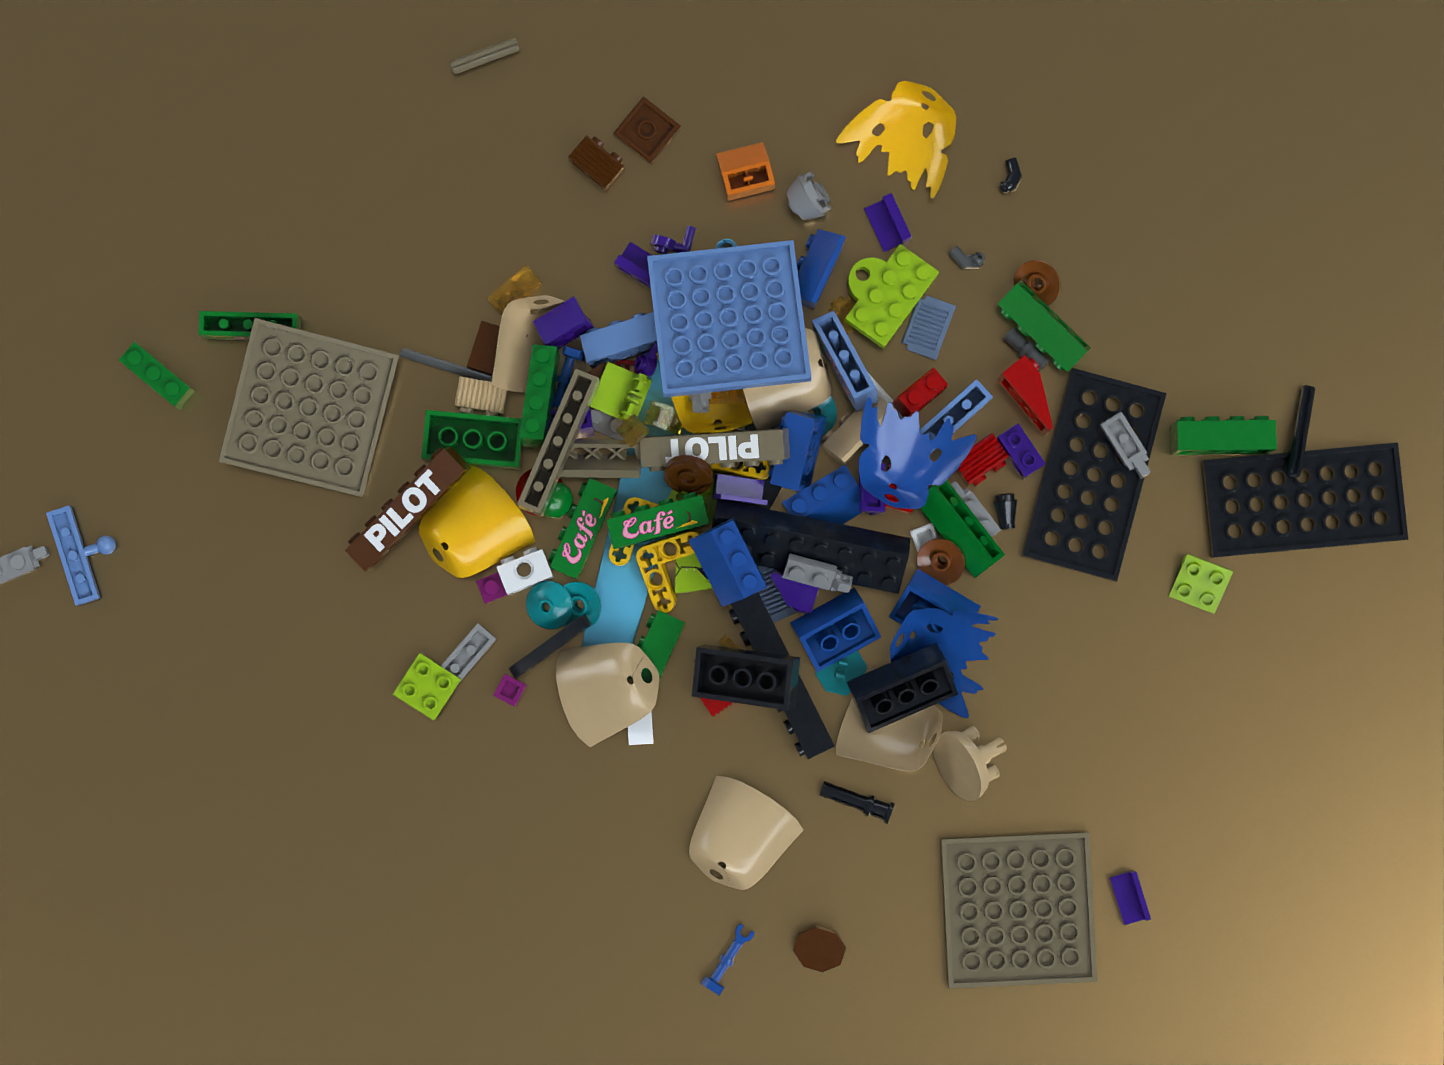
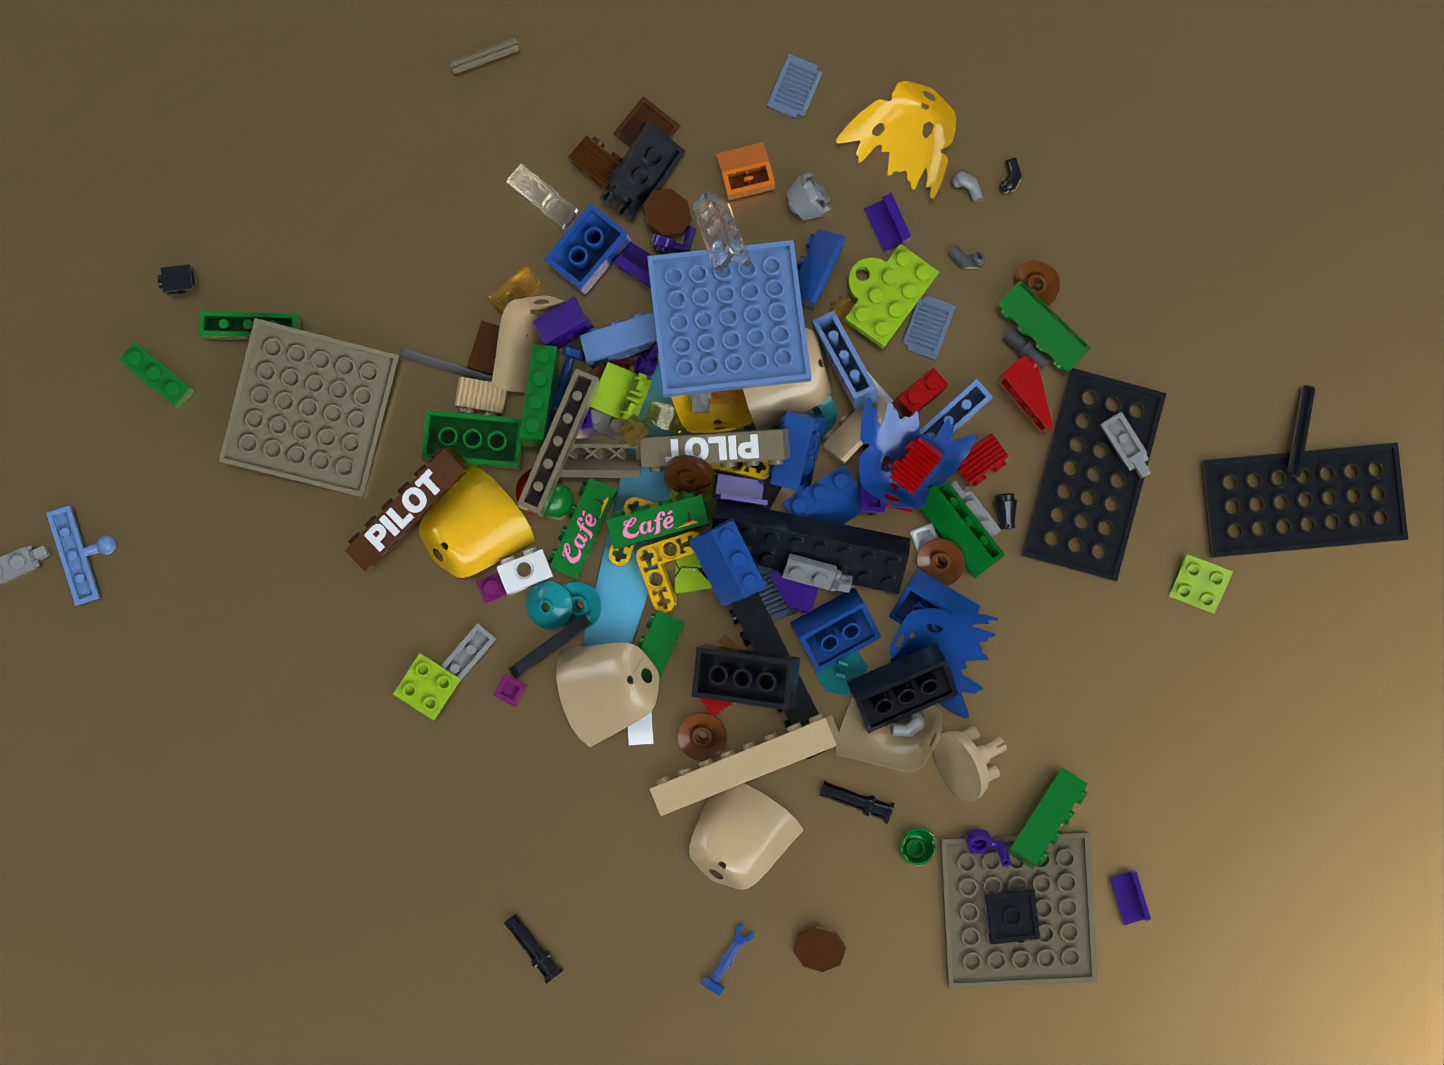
dark purple brick [997,423,1046,480] -> none
green brick [1170,416,1277,455] -> none
none -> black brick [158,264,196,295]
none -> black pin [504,914,564,984]
none -> clear slope [506,164,581,233]
none -> blue slope [544,204,631,295]
none -> black tile [599,122,685,221]
none -> reddish brown piece [642,189,692,236]
none -> tan brick [649,713,843,816]
none -> dark orange dish [678,712,727,761]
none -> clear fence [692,191,751,273]
none -> sand blue window [766,53,822,119]
none -> red brick [889,436,944,495]
none -> light grey arm [890,713,925,737]
none -> green hair [899,828,937,865]
none -> light grey arm [951,172,984,202]
none -> dark purple plate [965,829,1011,866]
none -> black tile [985,889,1040,945]
none -> green brick [1008,767,1088,869]

